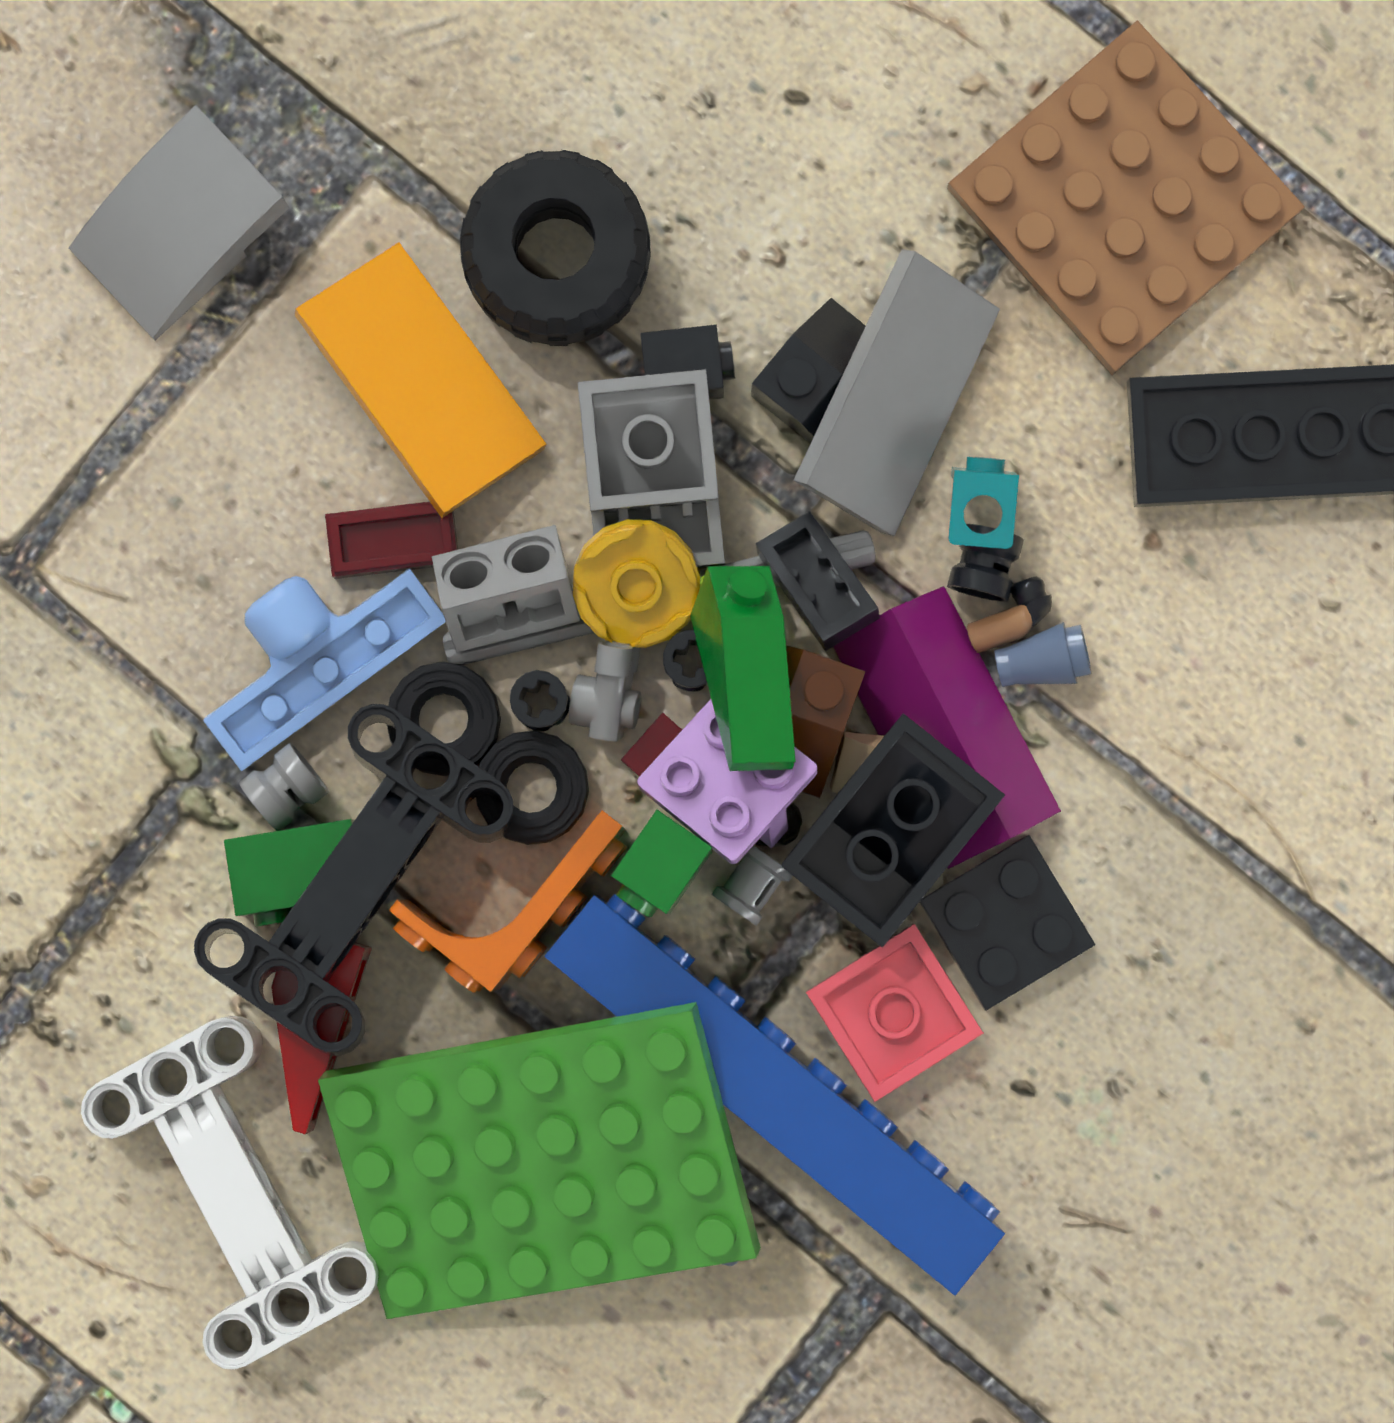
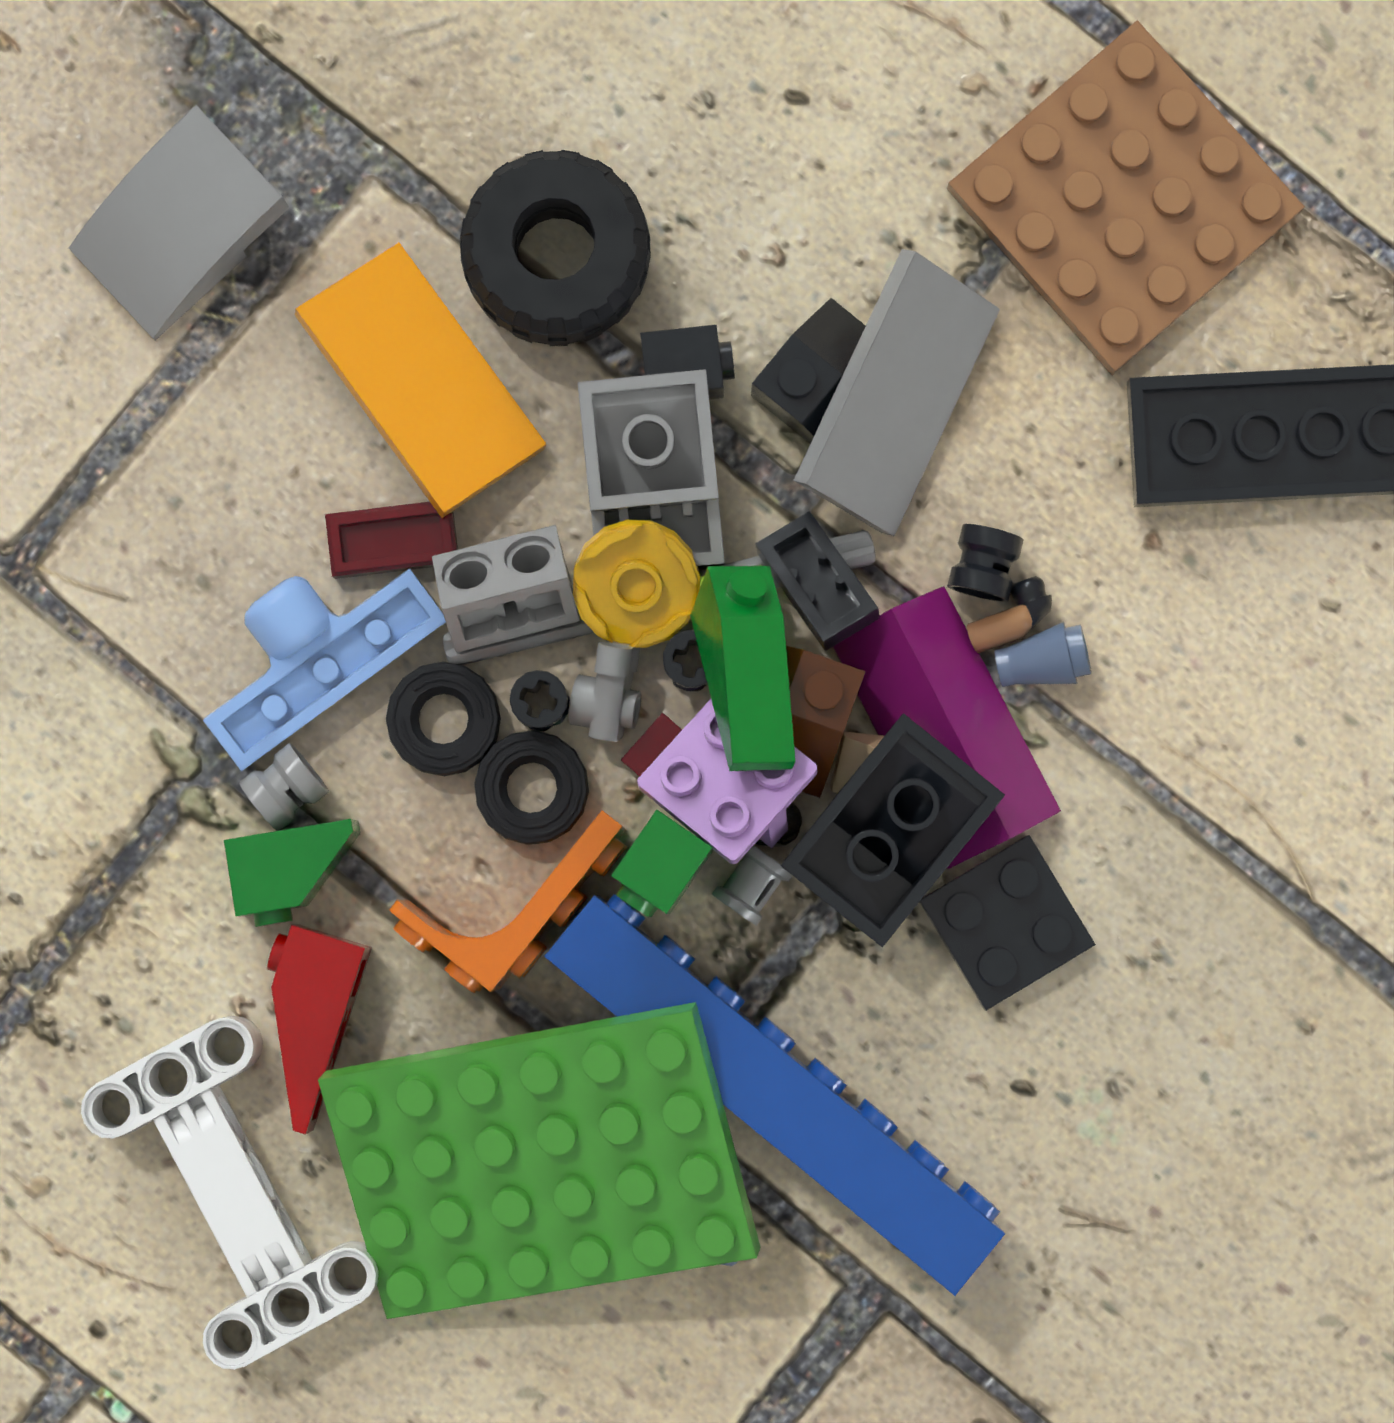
black beam [194,704,513,1056] -> none
coral plate [806,924,984,1102] -> none
teal bracket [948,457,1019,549] -> none

